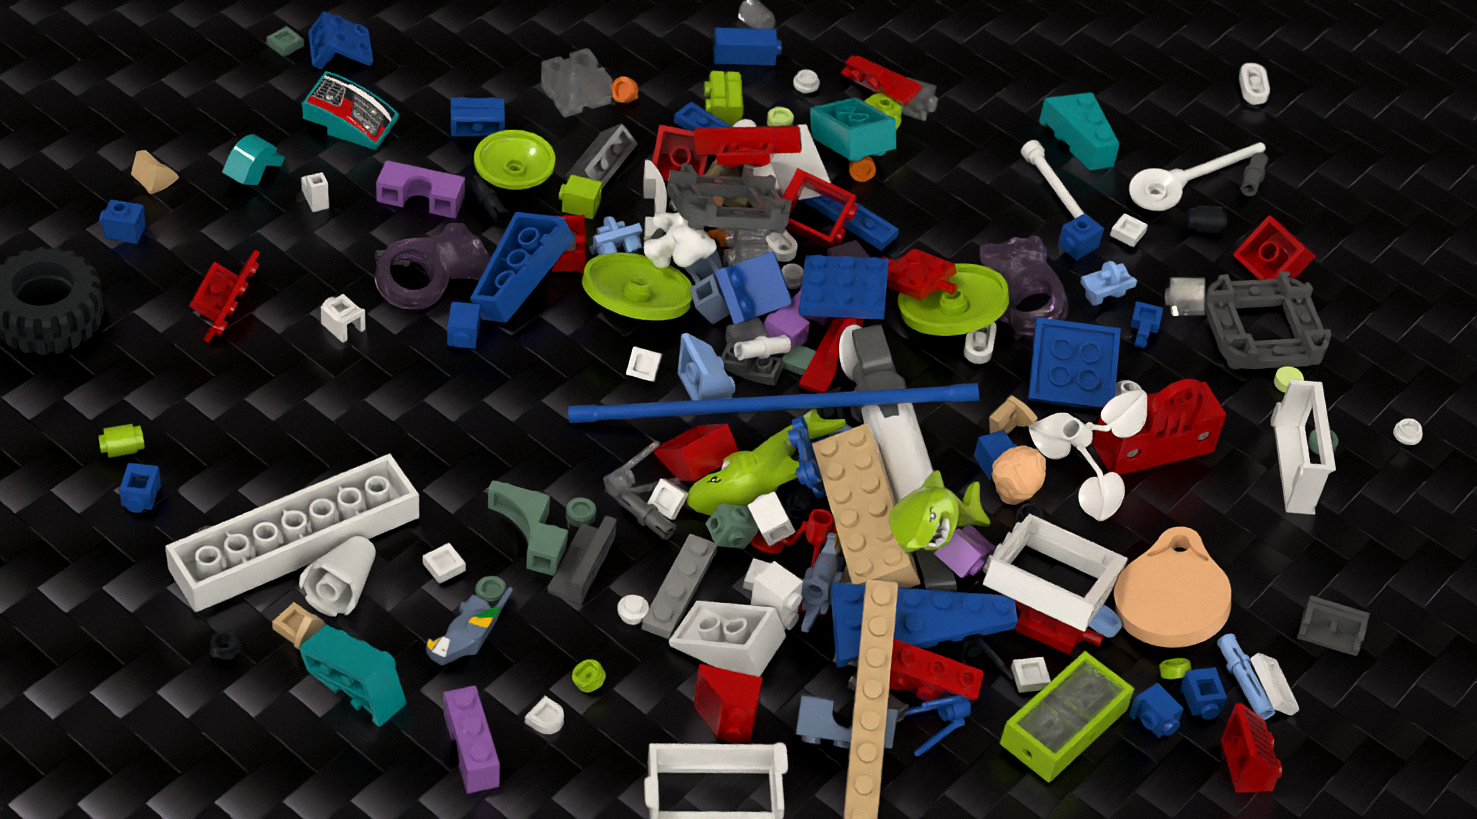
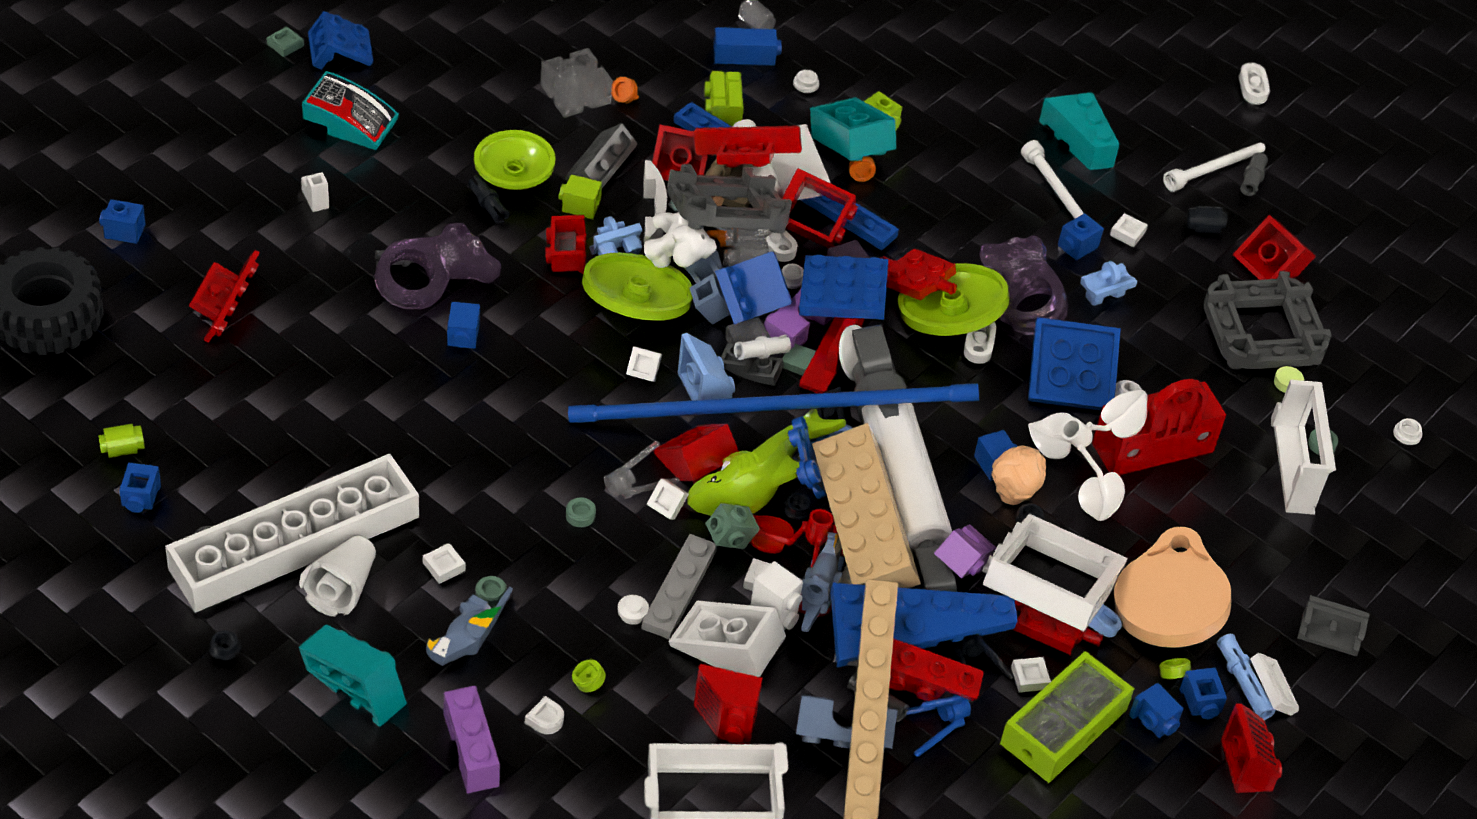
tan tile [131,150,179,194] -> none
teal brick [222,134,285,185] -> none
tan tile [272,602,325,649] -> none
white window [321,294,365,343] -> none
medium lavender arch [376,160,465,219] -> none
blue brick [451,97,505,137] -> none
blue wedge [470,212,575,323] -> none
sand green arch [488,480,568,576] -> none
dark grey panel [548,515,617,604] -> none
dark grey pin [619,489,676,540] -> none
white brick [748,492,796,546] -> none
yellowish green tile [767,107,794,126] -> none
red bracket [841,56,922,105] -> none
lime piece [889,470,990,553] -> none
clear brick [898,77,938,121] -> none
tan tile [989,395,1038,434] -> none
white dish [1129,169,1182,211] -> none
blue plate [1130,301,1163,348] -> none
clear brick [1165,278,1206,315] -> none

